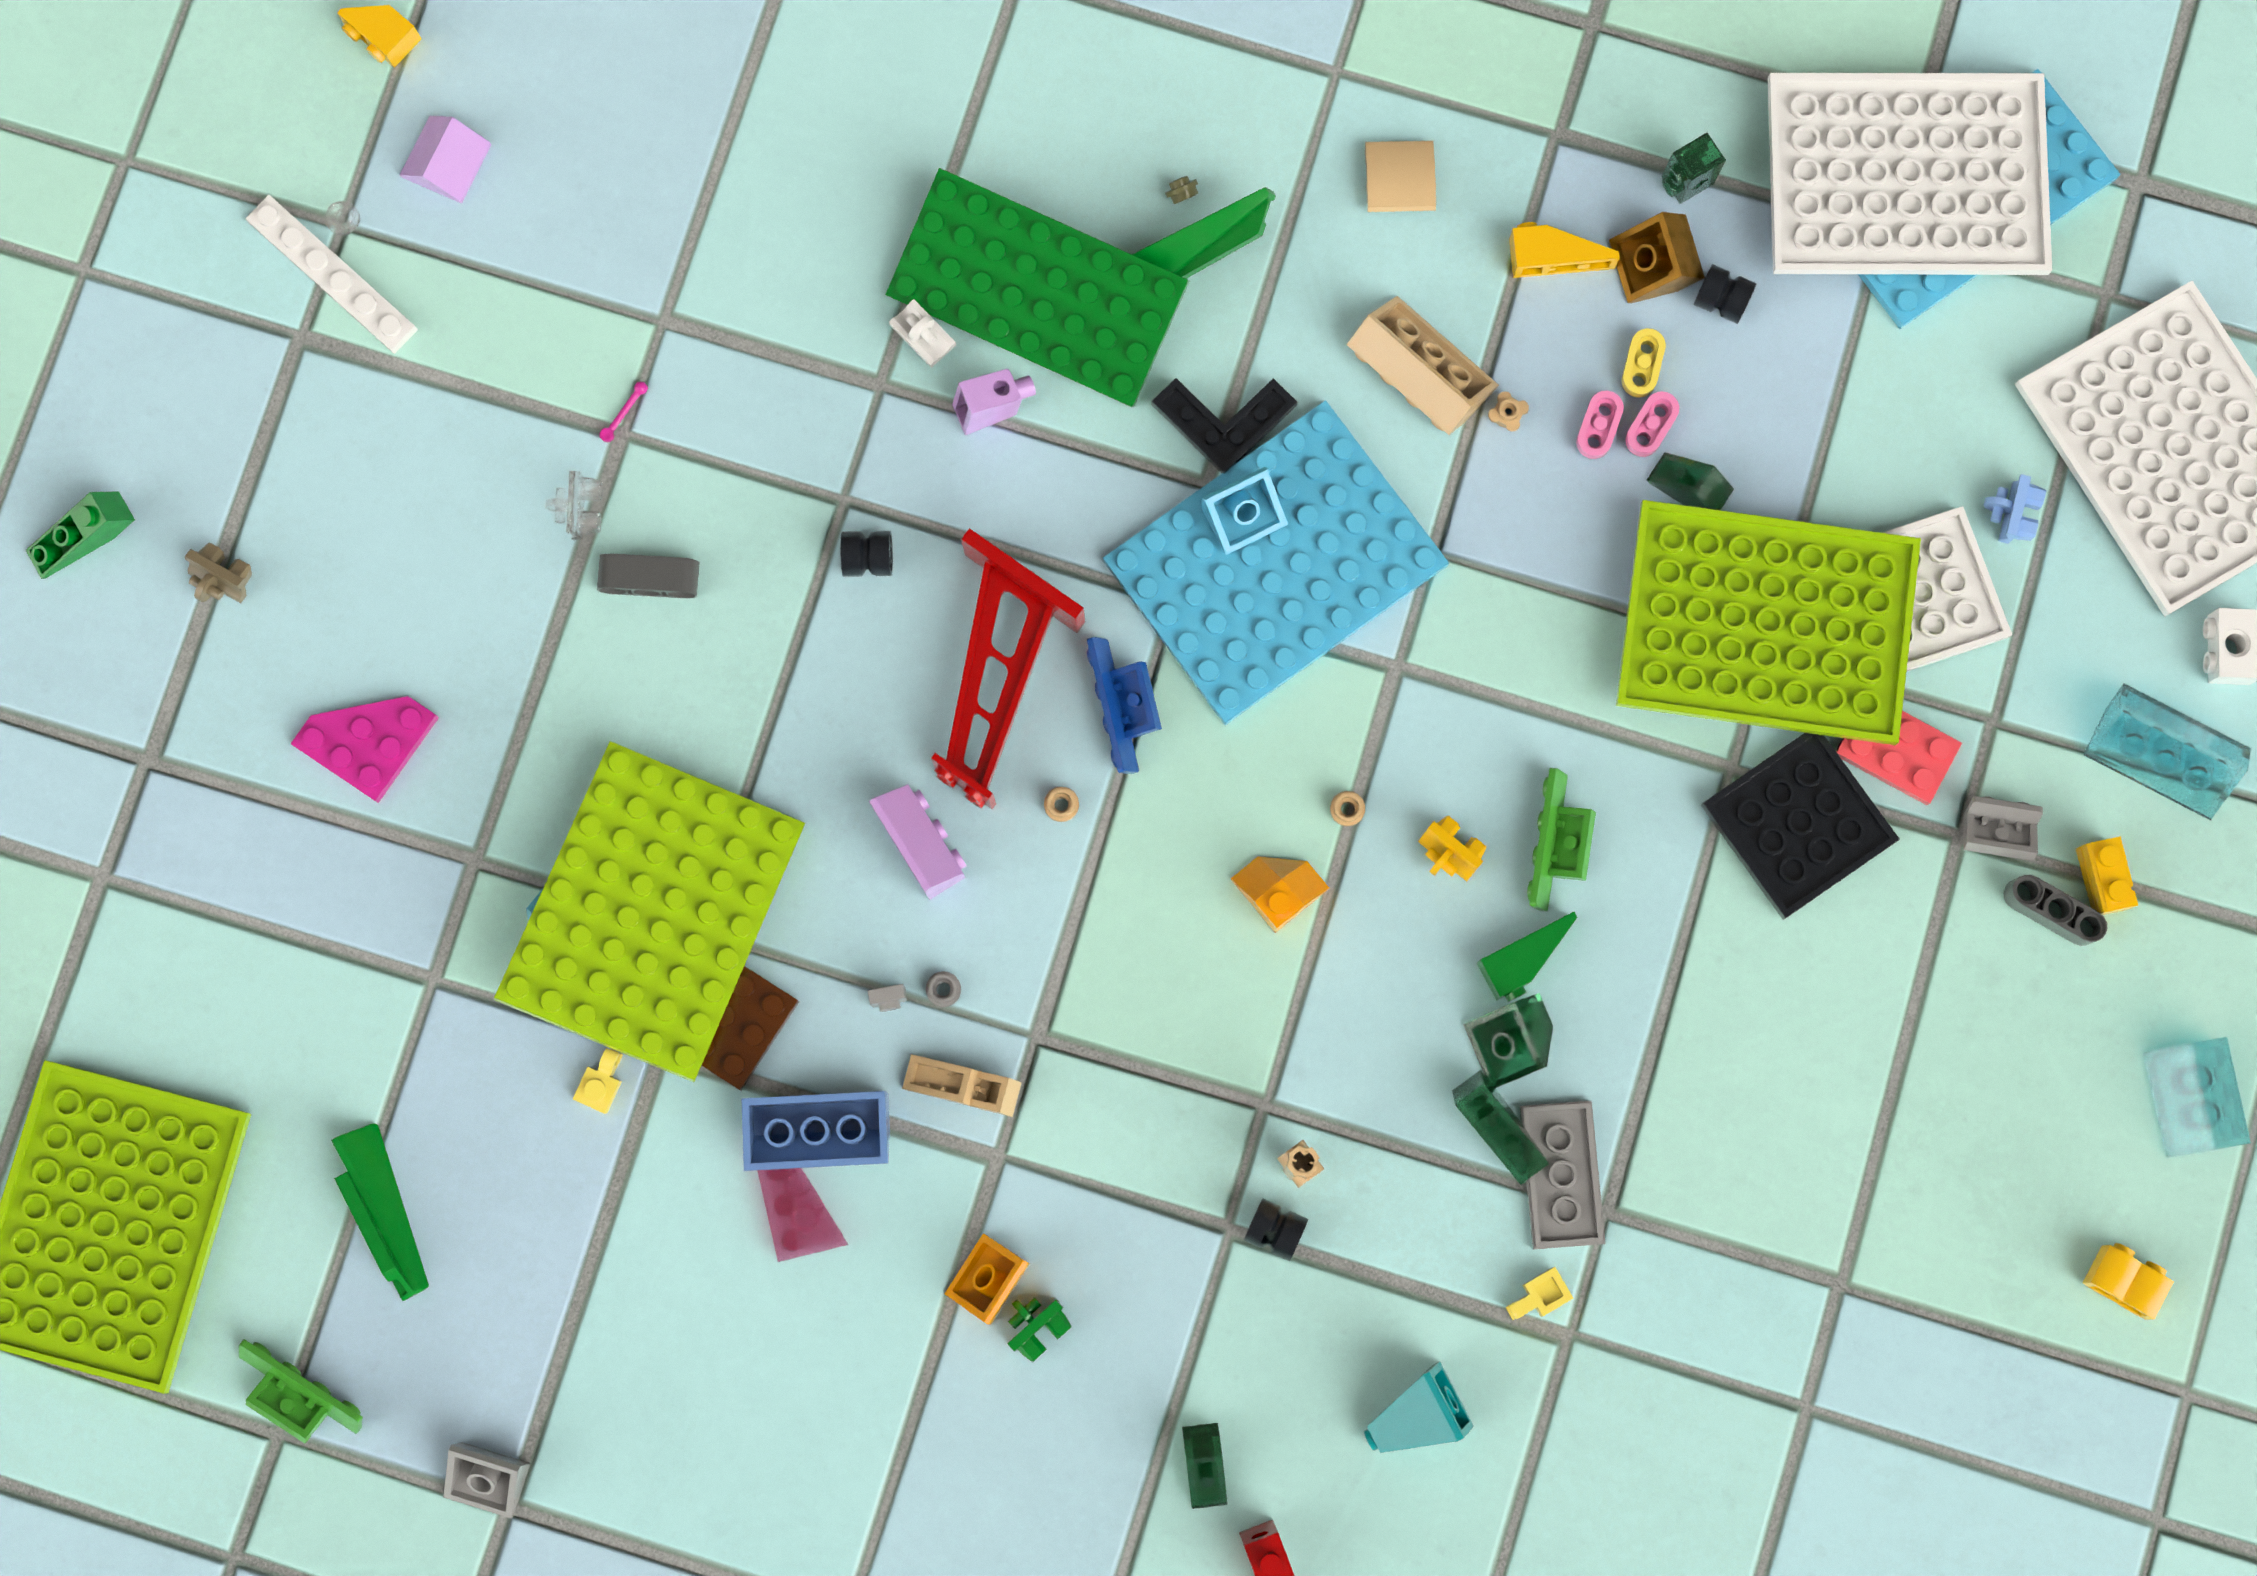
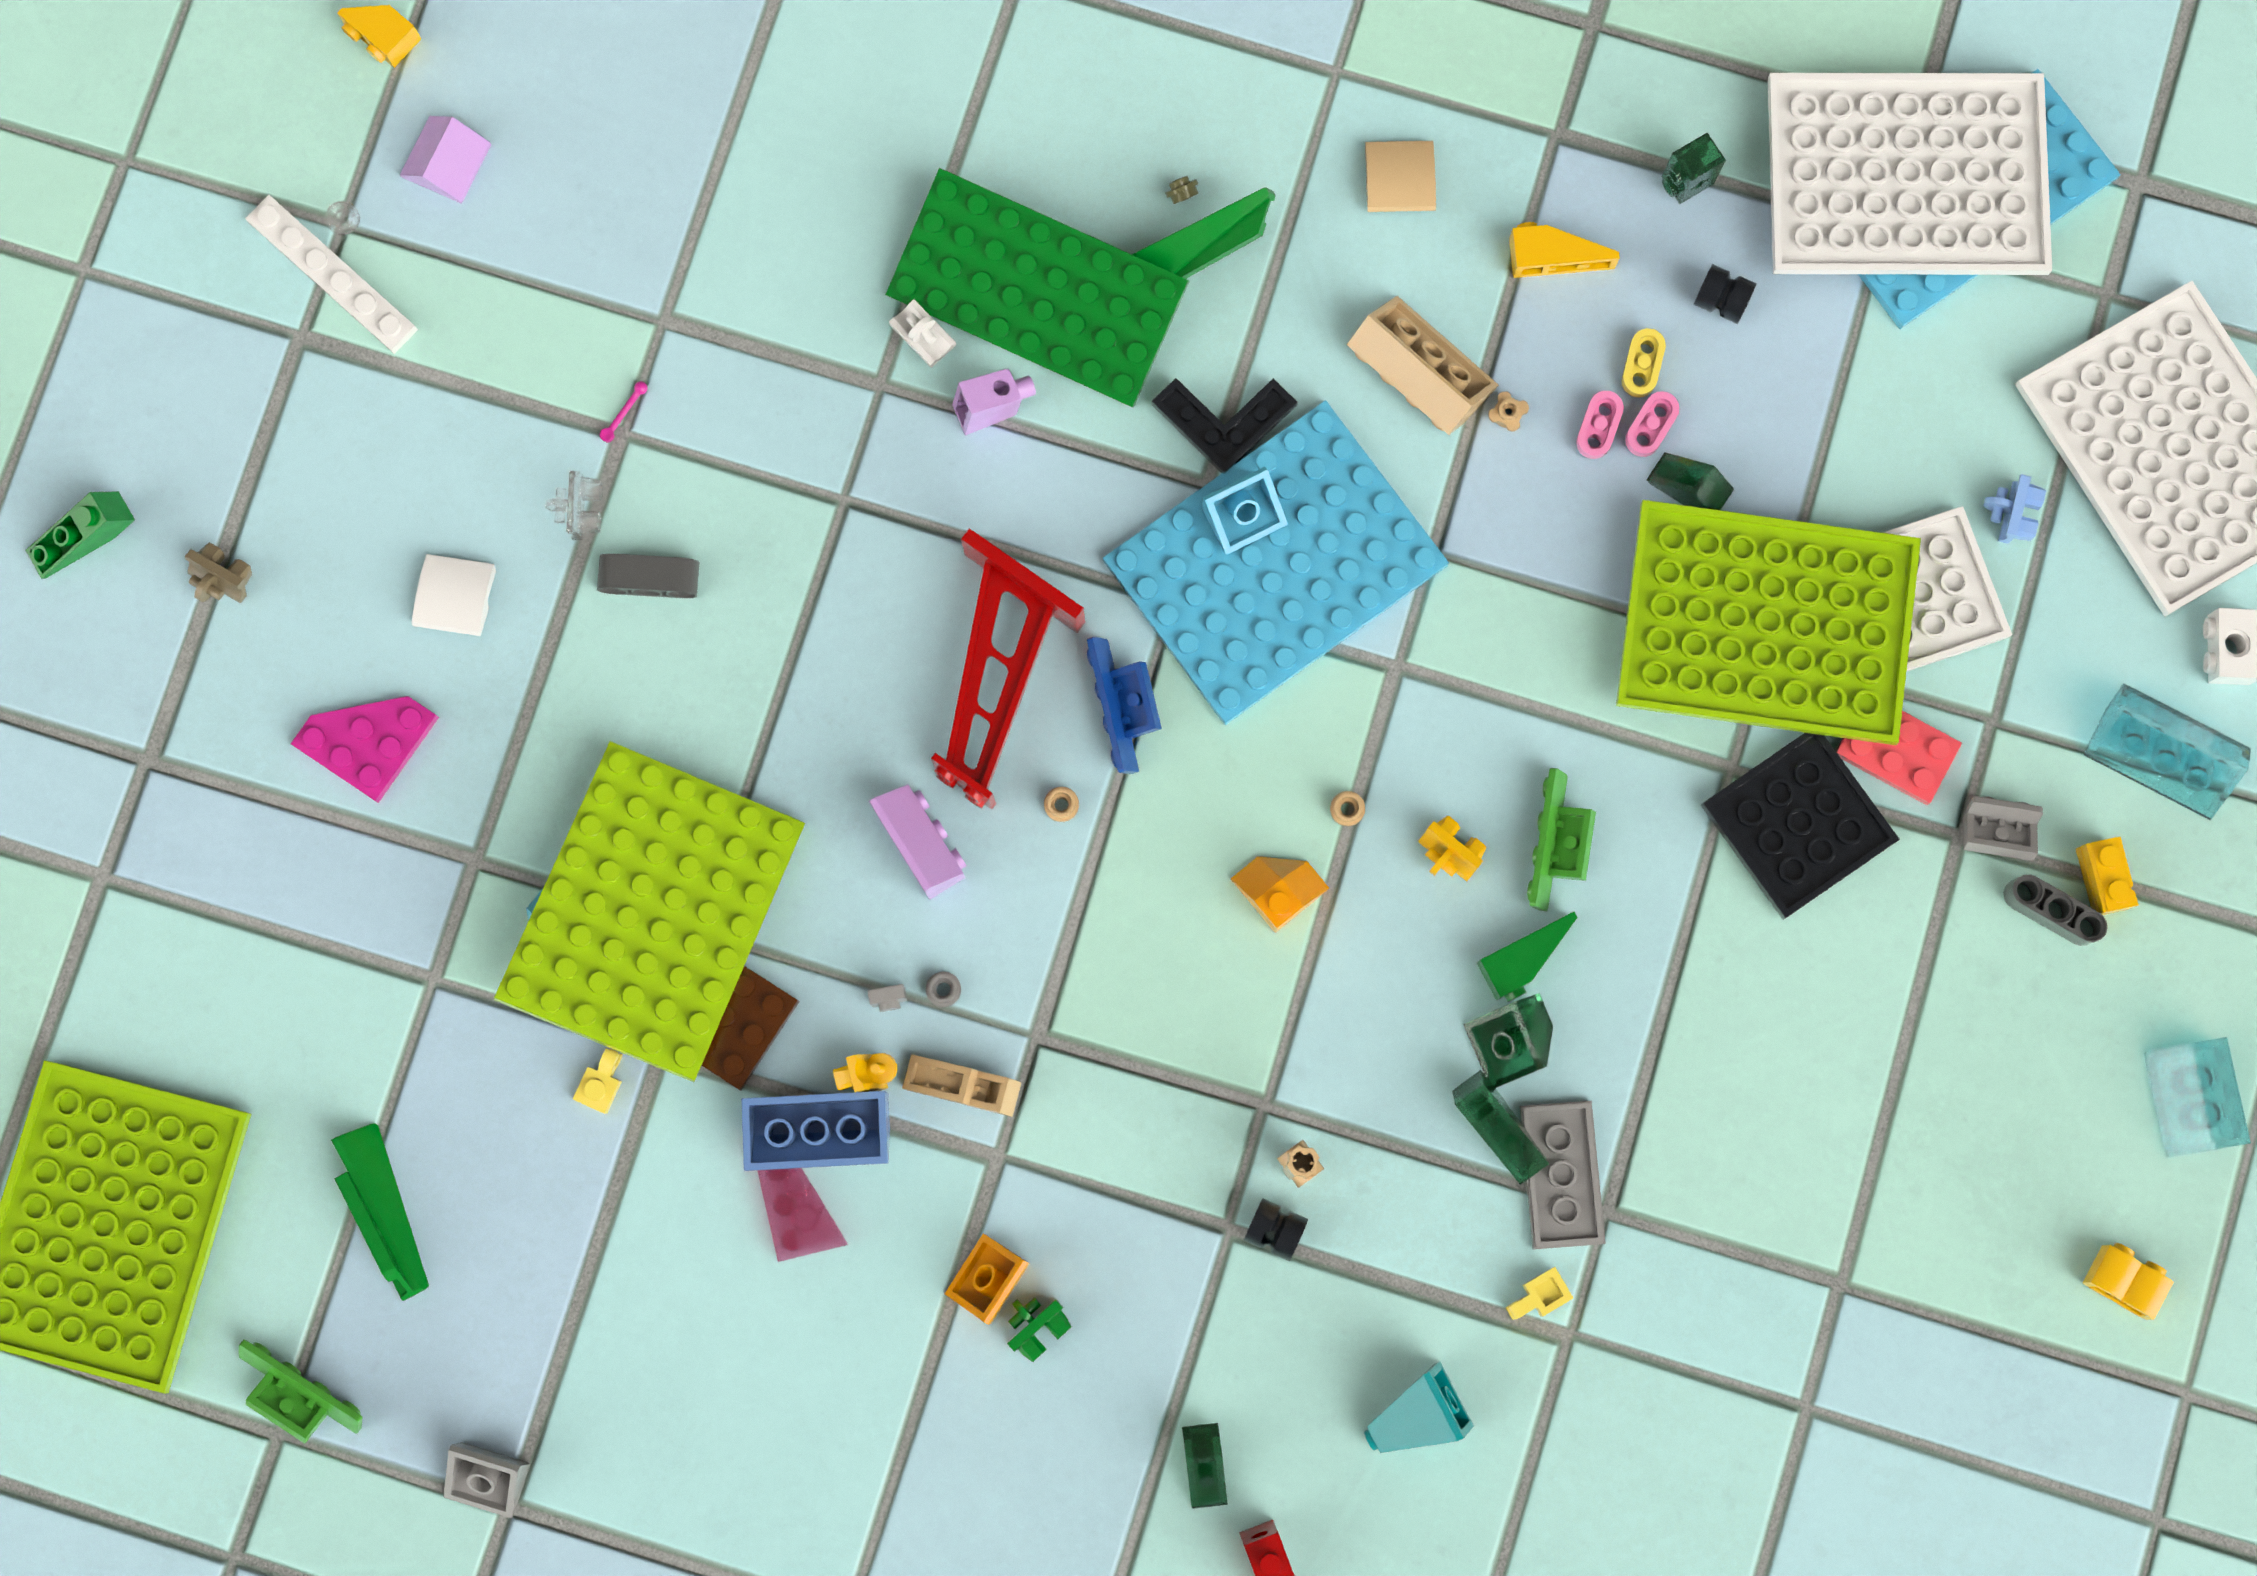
black wheel [840,531,893,577] -> none
pearl gold slope [1609,212,1705,303] -> none
none -> white slope [412,554,496,636]
none -> yellow hips [833,1053,897,1092]

